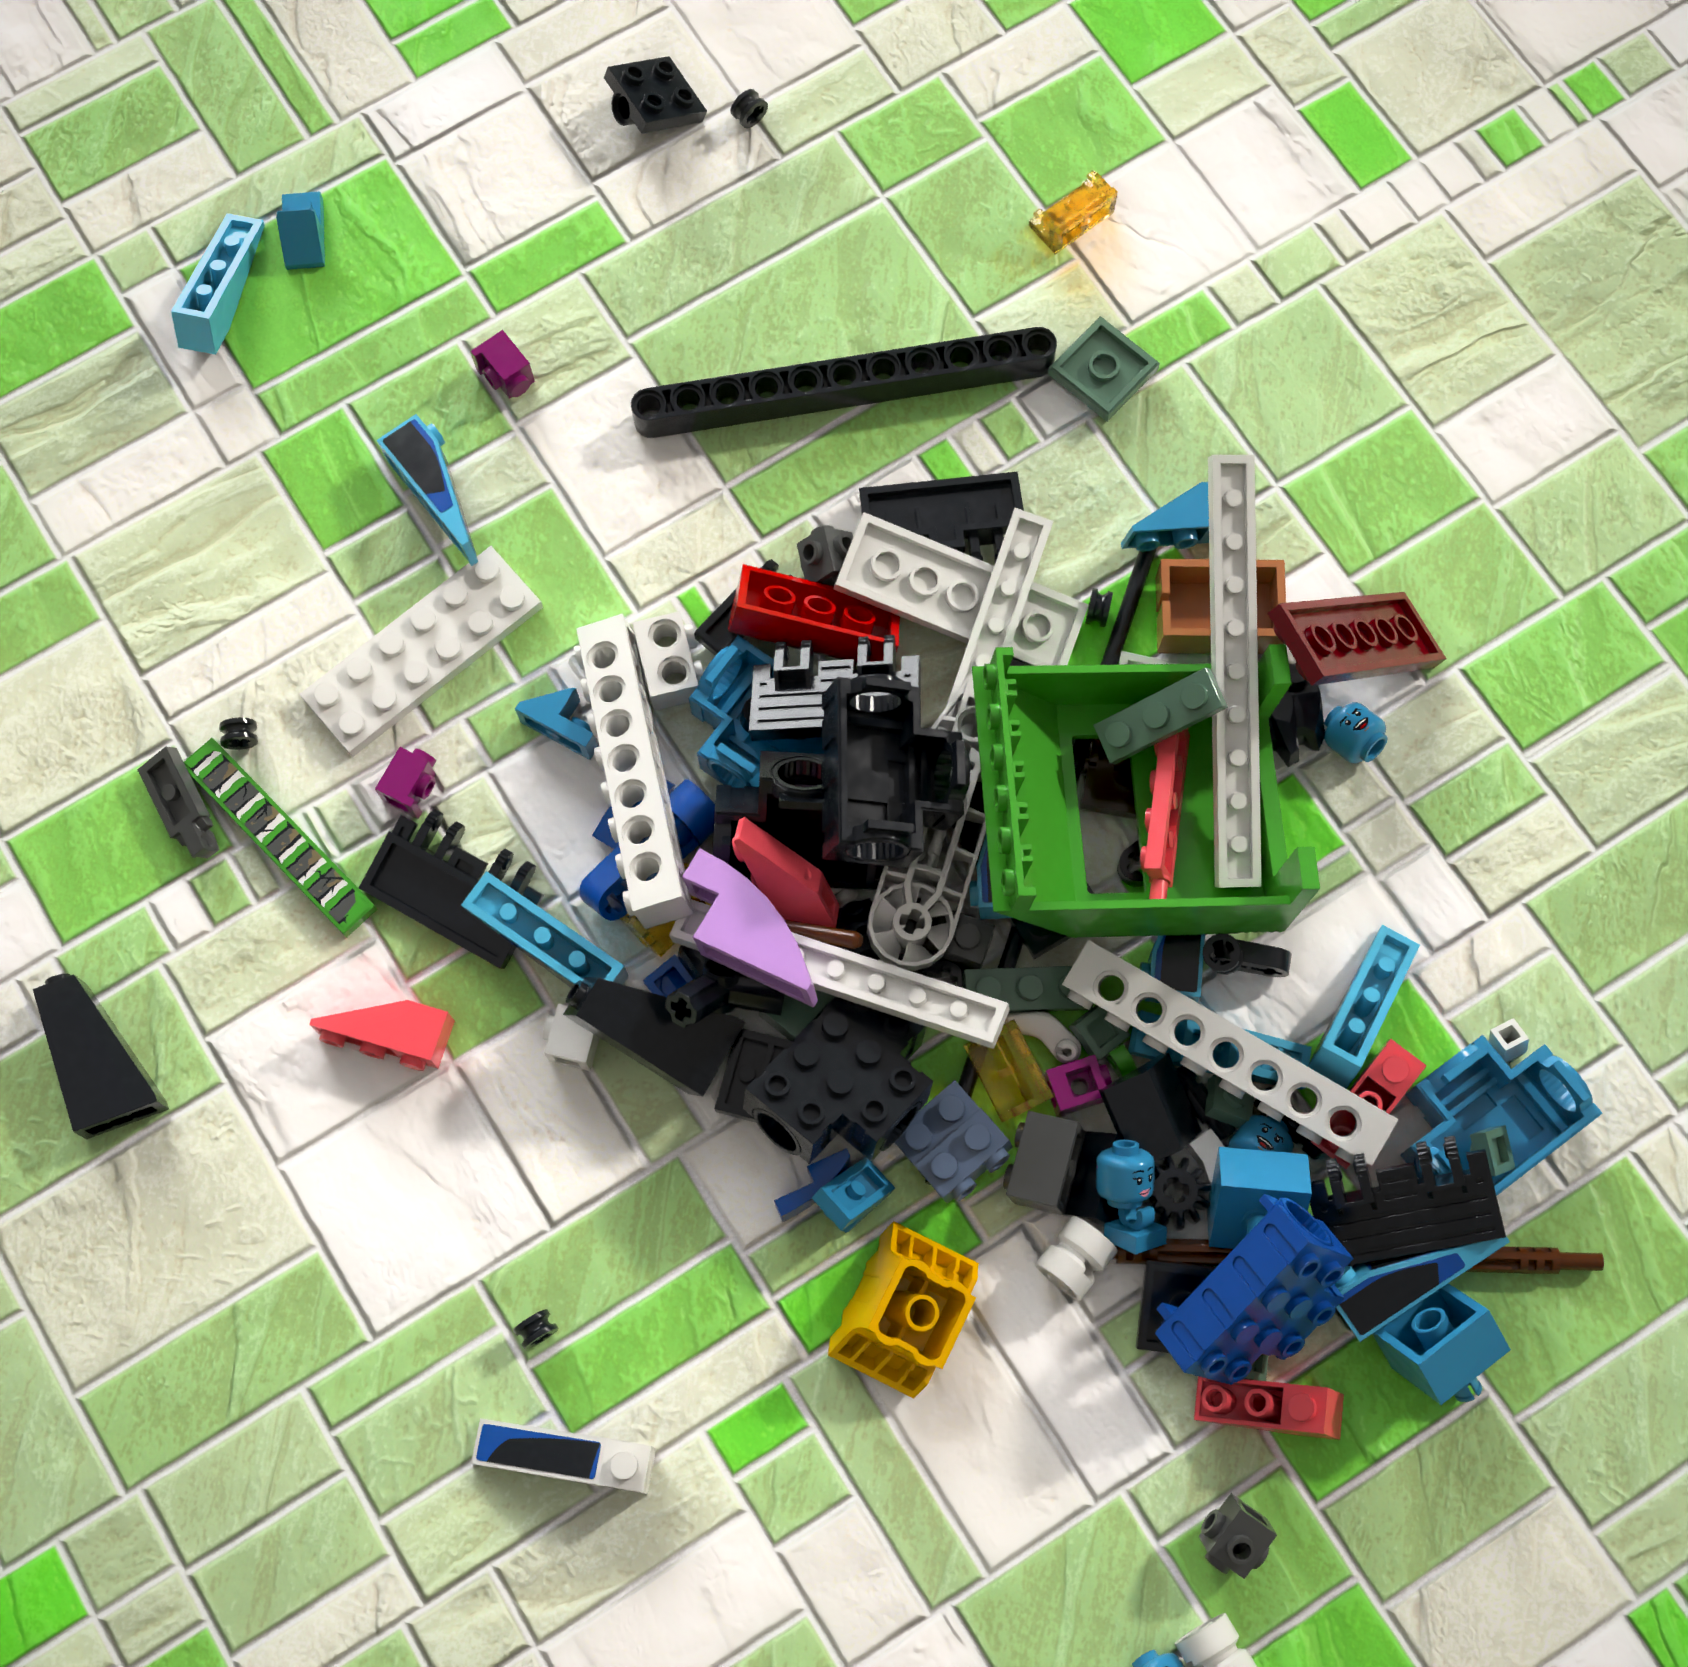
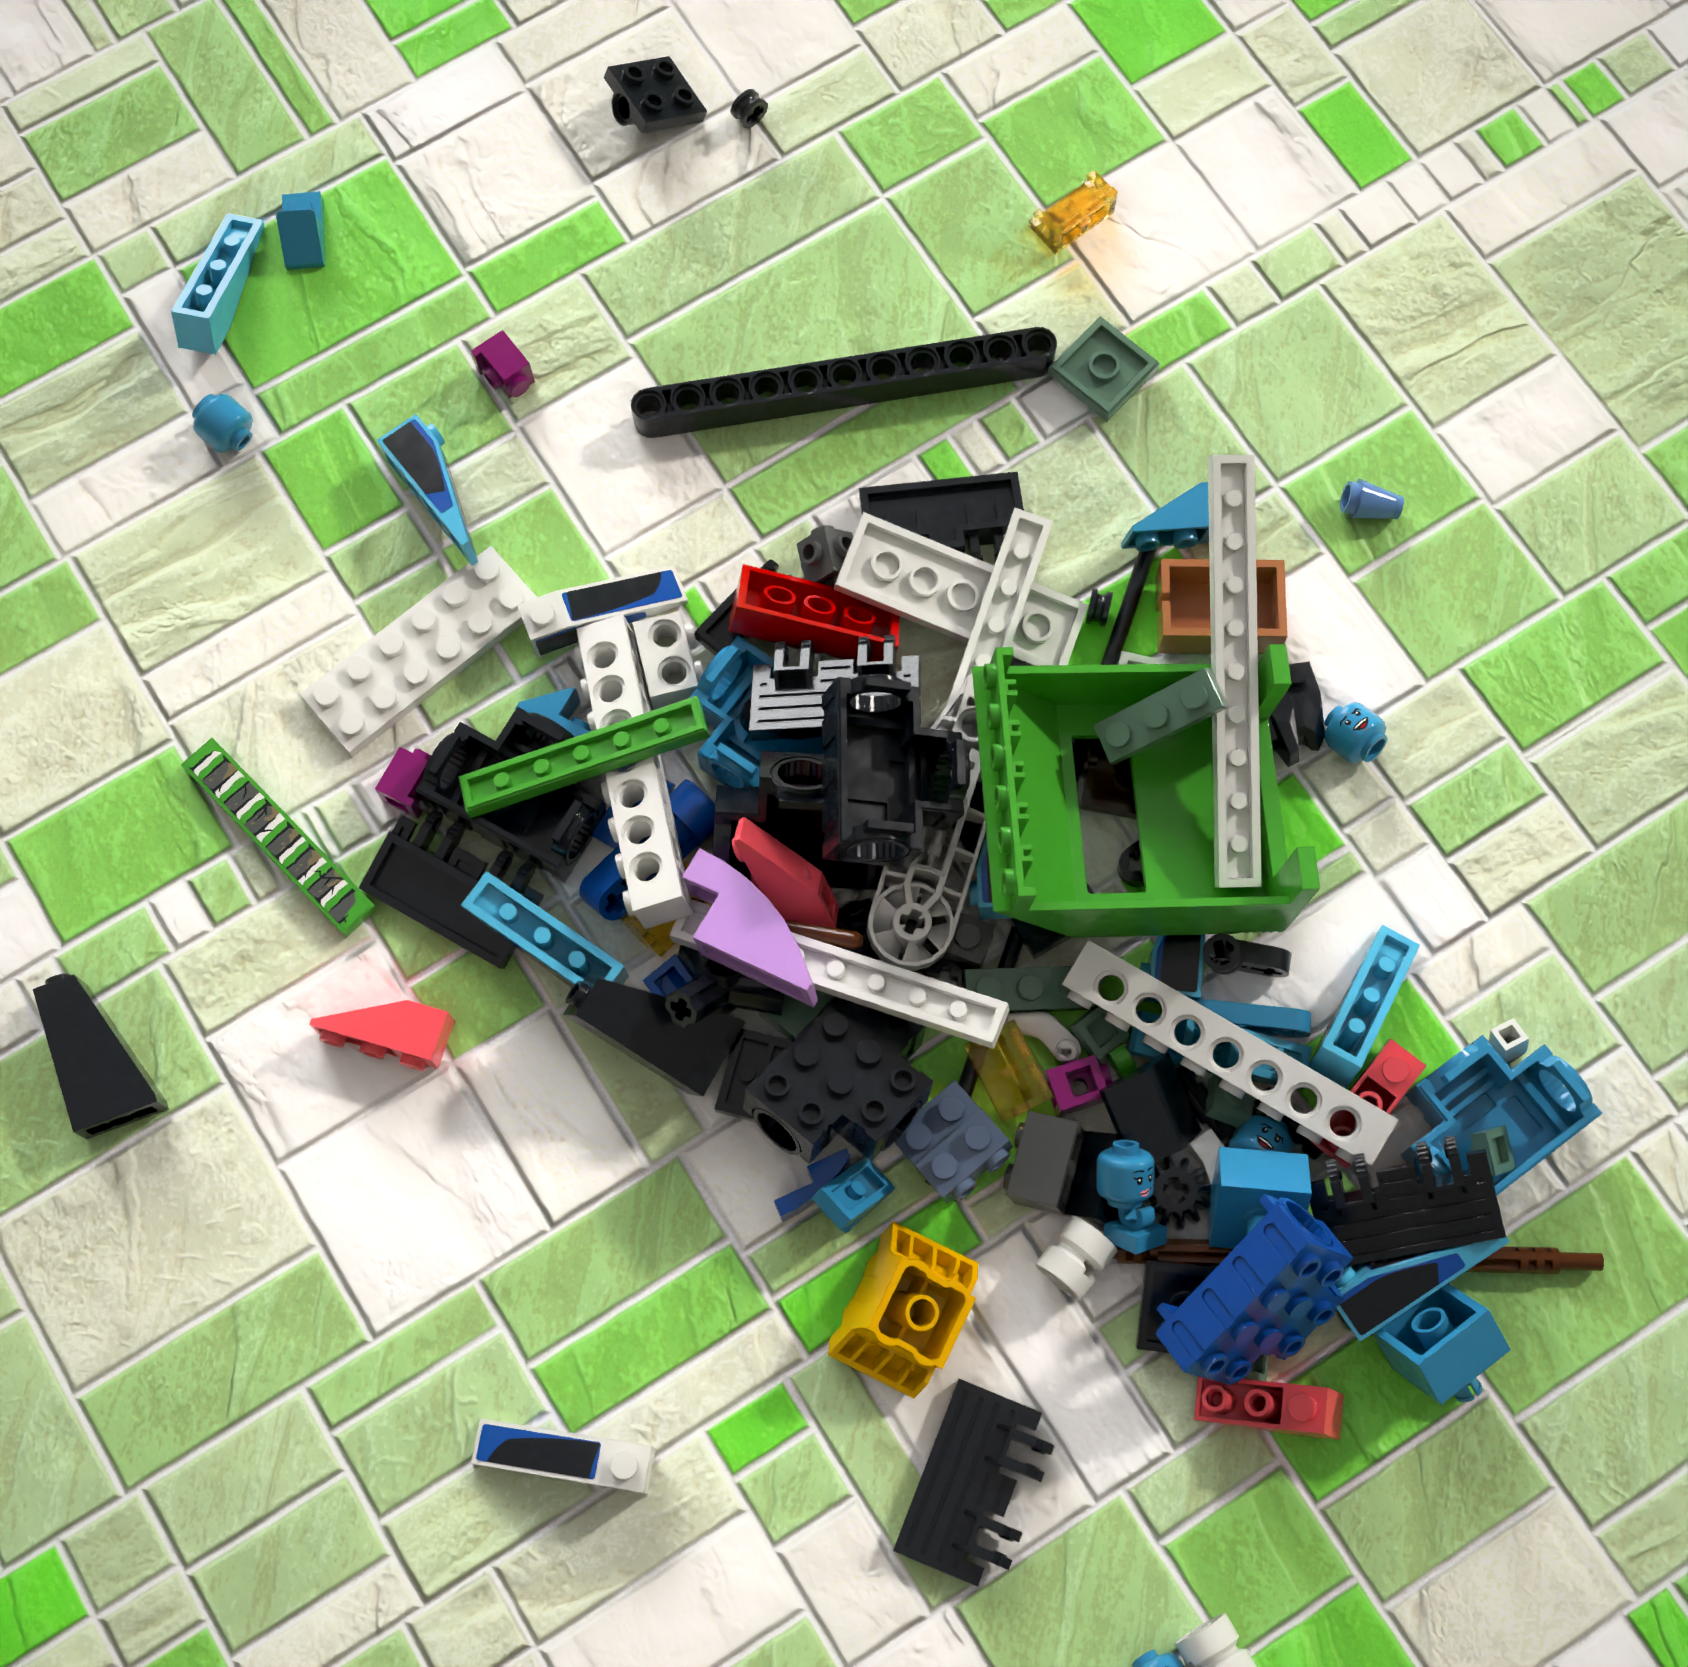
dark grey hinge [137,746,220,859] -> none
black bush [219,717,258,750] -> none
black bush [513,1309,559,1350] -> none
white brick [543,1004,599,1071] -> none
coral plate [1140,728,1190,899] -> none
dark grey brick [1199,1493,1277,1579] -> none
dark red plate [1267,592,1447,686] -> none
none -> dark azure head [192,394,253,453]
none -> black piece [415,707,607,883]
none -> bright green tile [459,696,710,818]
none -> slope [517,565,688,658]
none -> black hinge [893,1379,1054,1587]
none -> dark azure beam [1194,999,1311,1038]
none -> medium blue cone [1340,479,1404,520]

